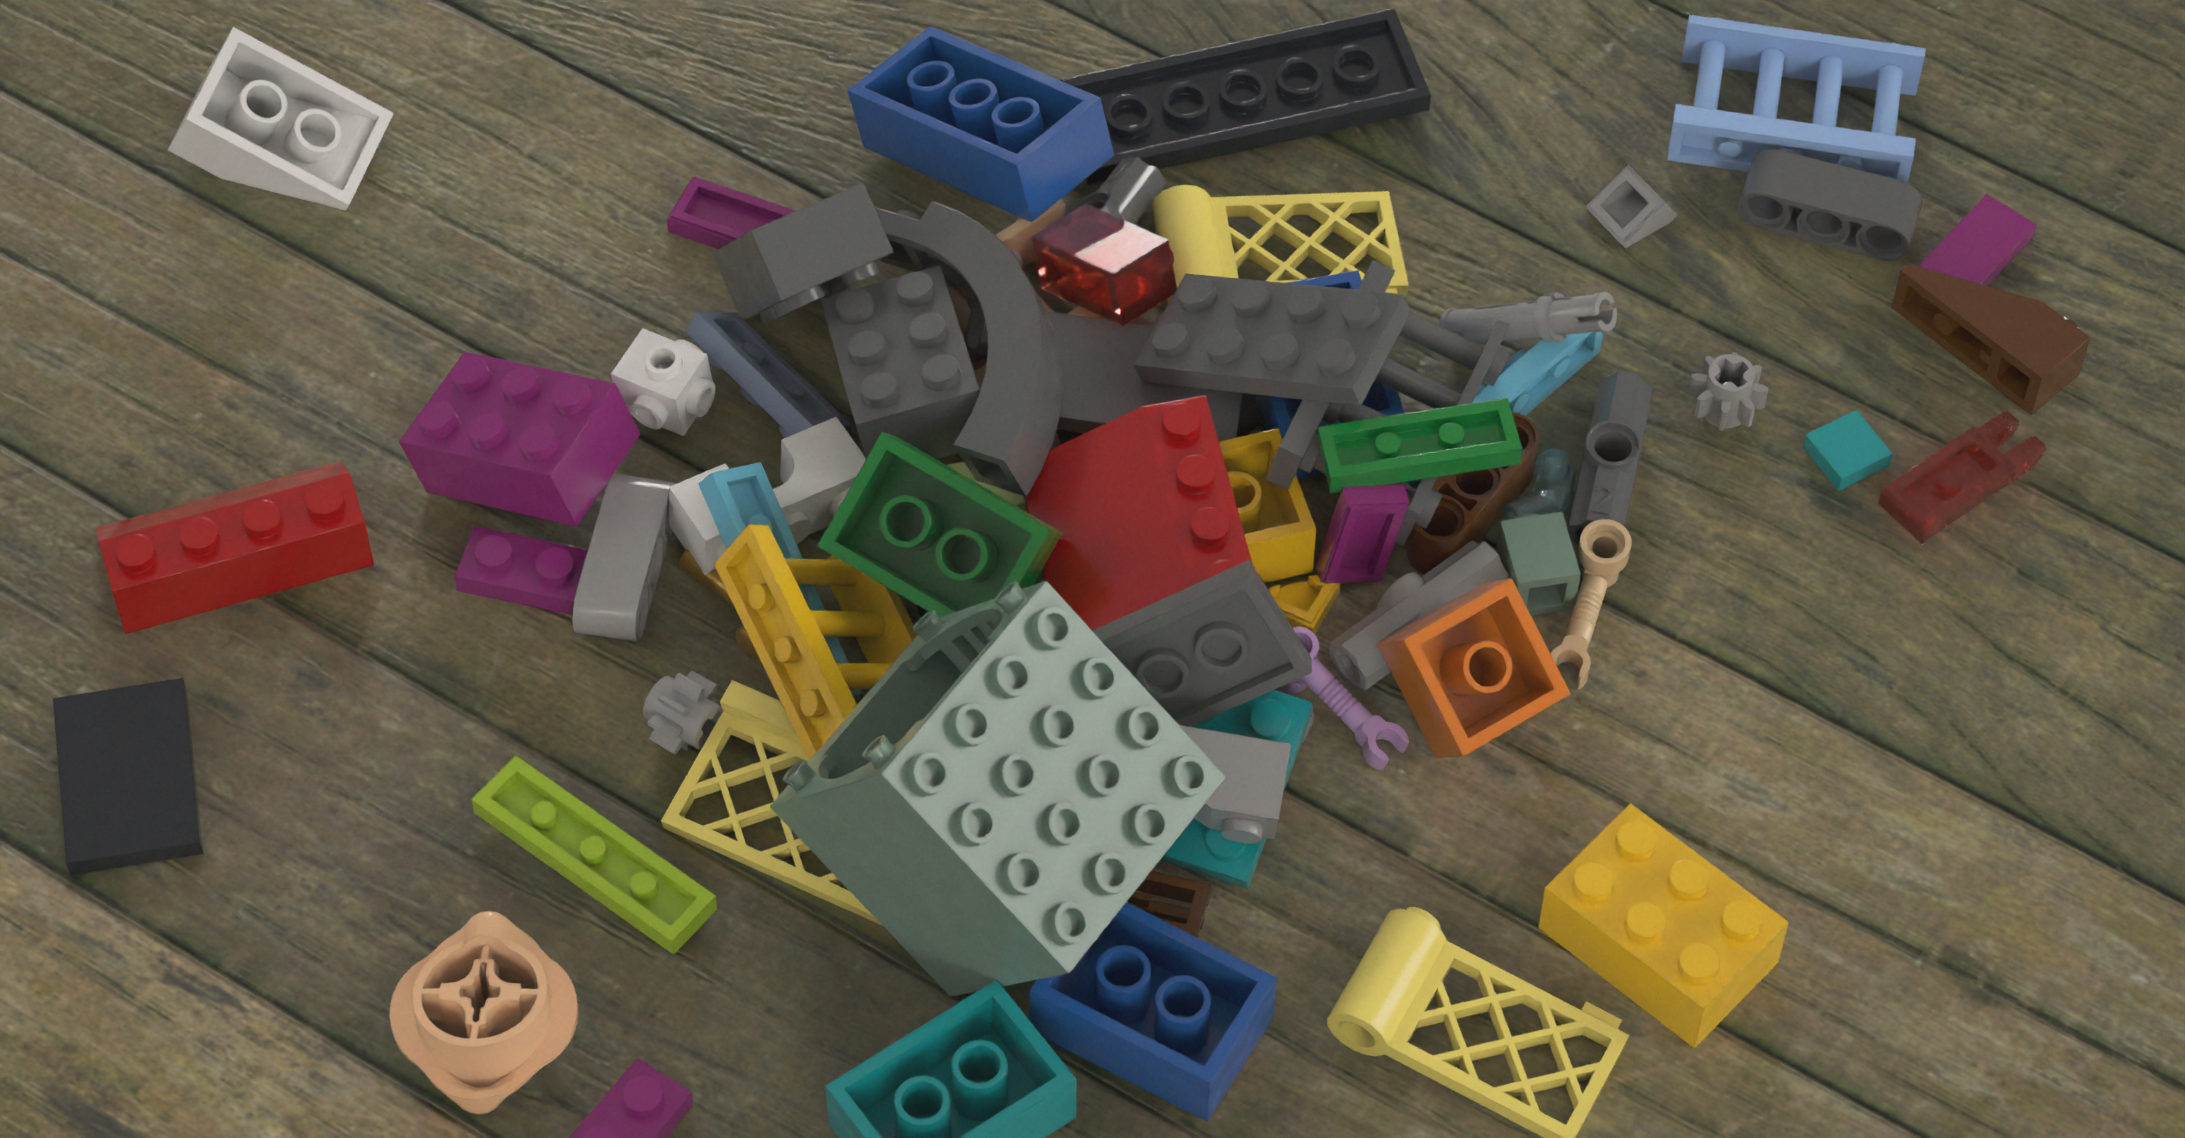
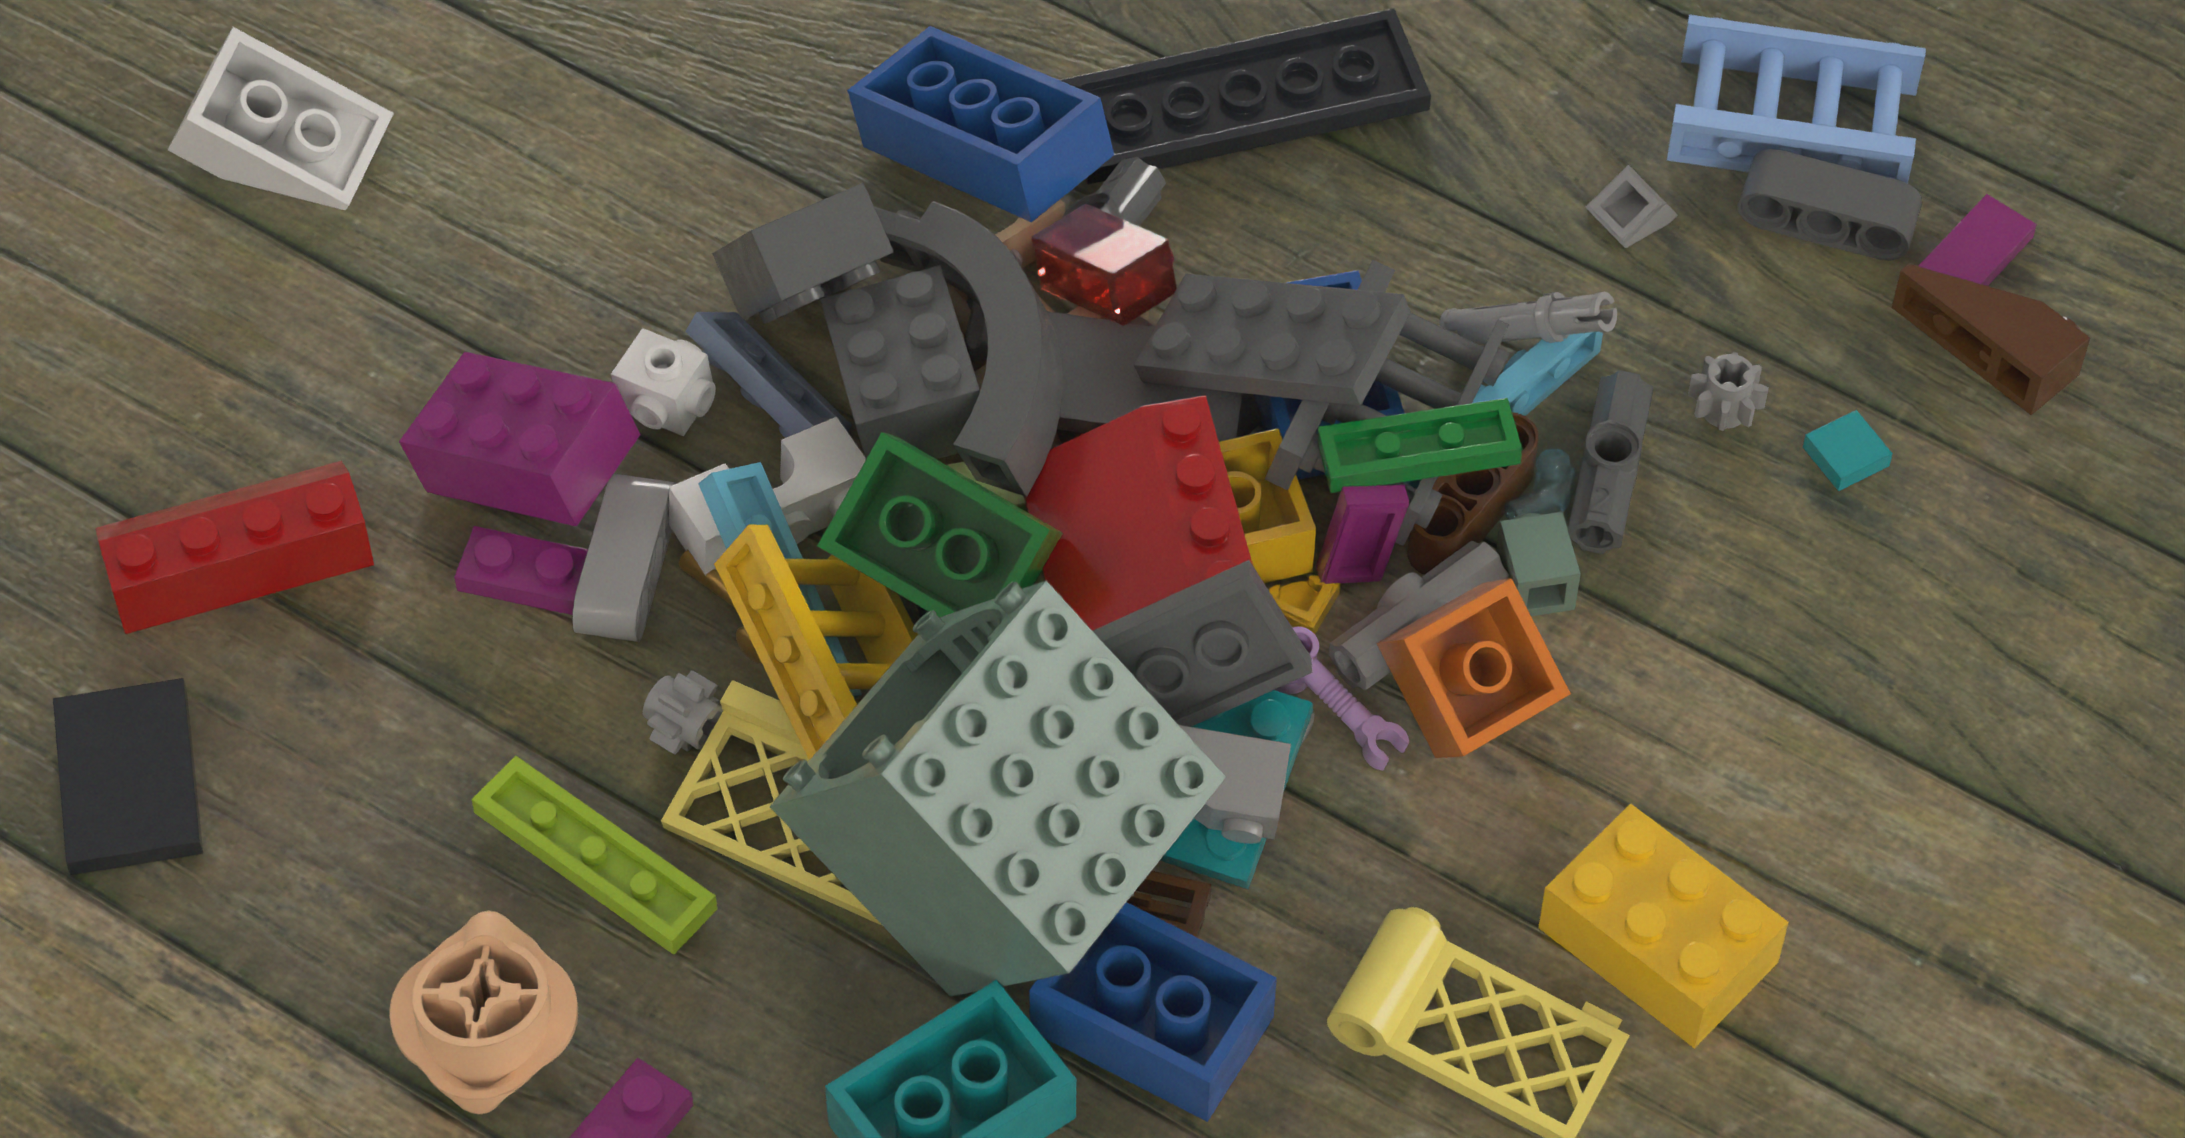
magenta tile [667,176,795,249] -> none
light yellow piece [1151,185,1409,304] -> none
tan brick [1550,519,1632,690] -> none
clear red hinge [1878,411,2047,544] -> none

